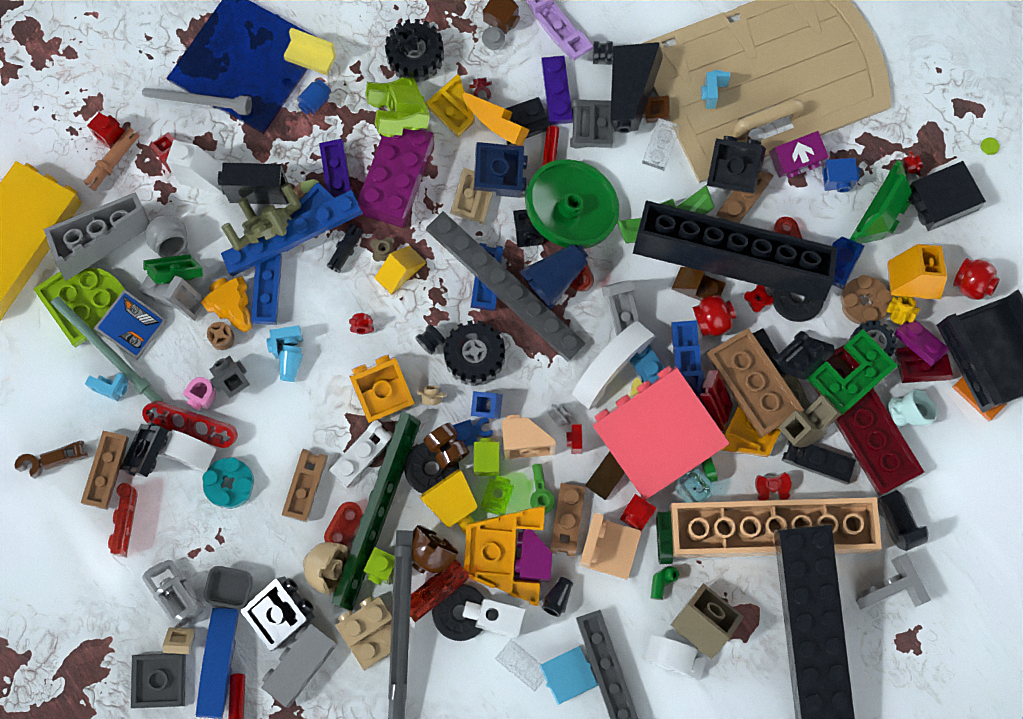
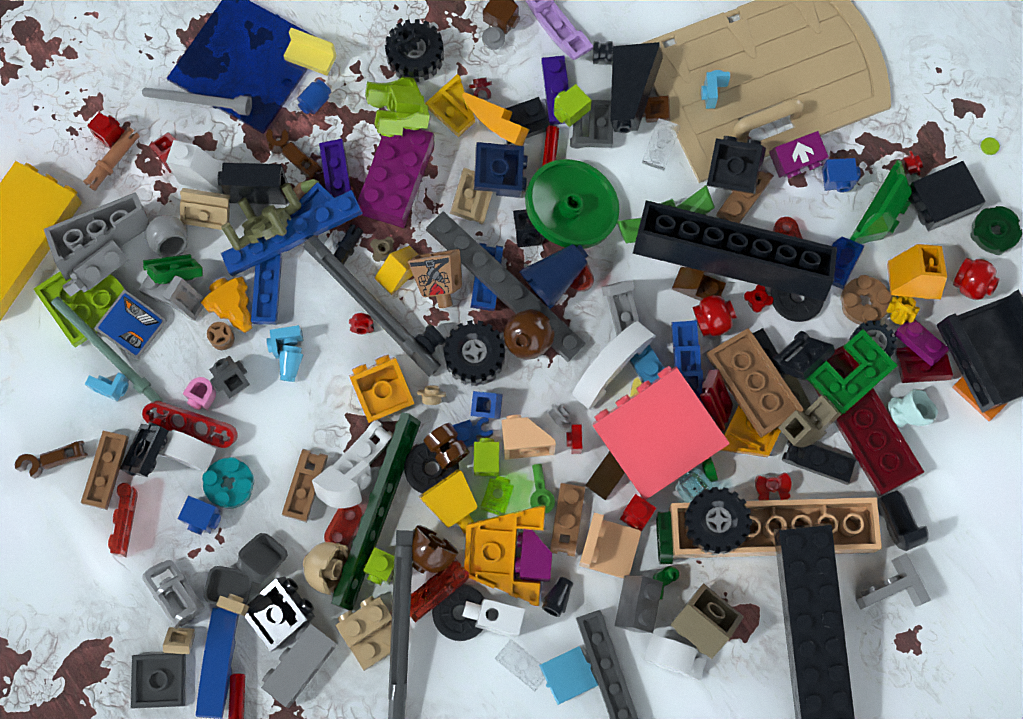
none -> light grey hinge [62,240,129,297]
none -> blue brick [178,495,221,535]
none -> tan plate [180,188,230,230]
none -> tan plate [216,594,249,616]
none -> dark grey piece [237,533,288,583]
none -> reddish brown piece [266,129,322,180]
none -> dark grey piece [303,235,441,377]
none -> white brick [312,460,374,508]
none -> medium nougat torso [408,249,462,308]
none -> reddish brown cylinder [503,309,555,360]
none -> lime brick [554,84,592,128]
none -> flat silver brick [614,575,663,633]
none -> black wheel [684,487,752,555]
none -> dark green plate [970,206,1022,255]

